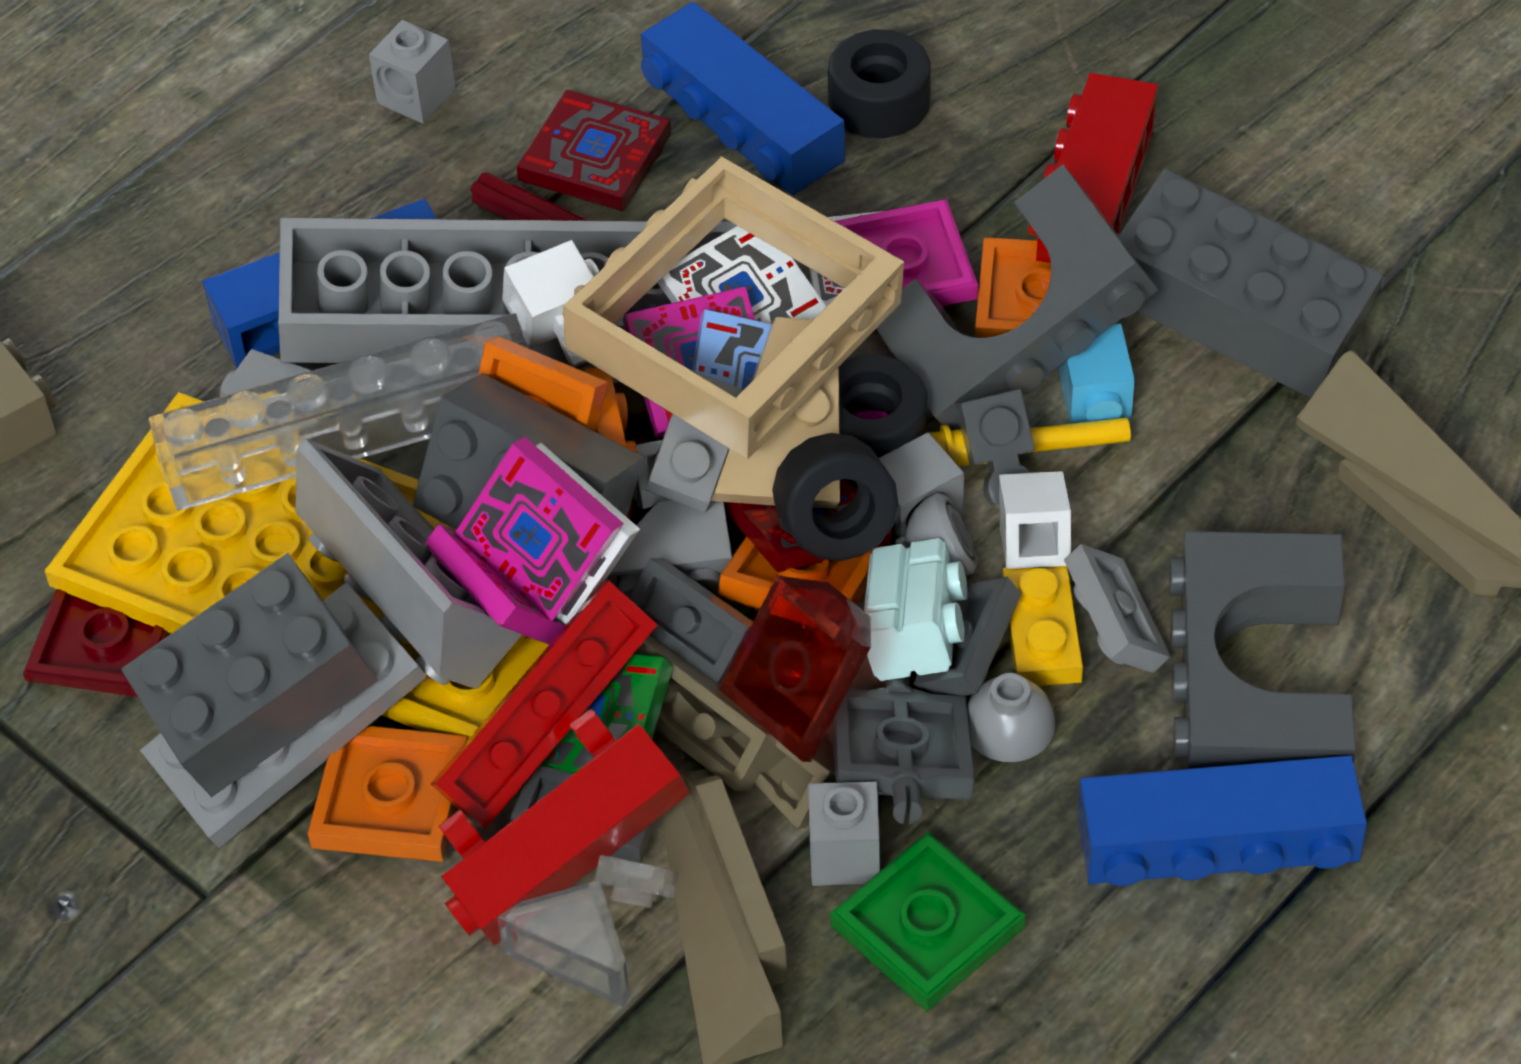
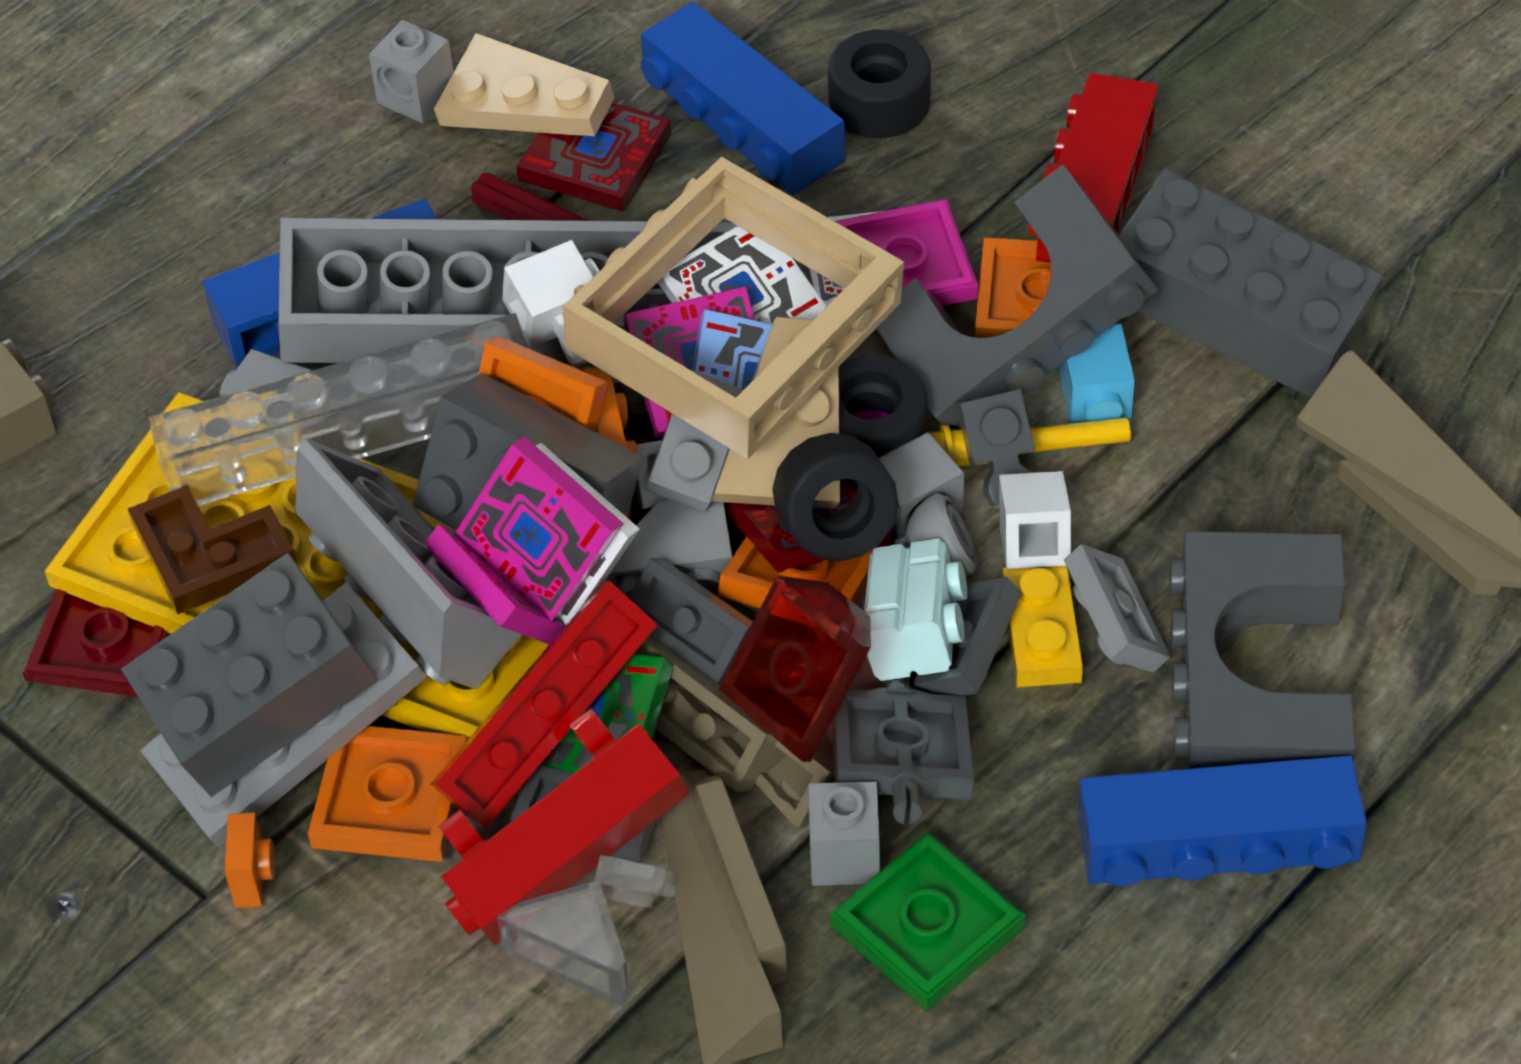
light grey brick [966,673,1056,762] -> none
none -> reddish brown plate [128,485,298,614]
none -> orange plate [225,813,275,908]
none -> tan wing [434,33,615,136]

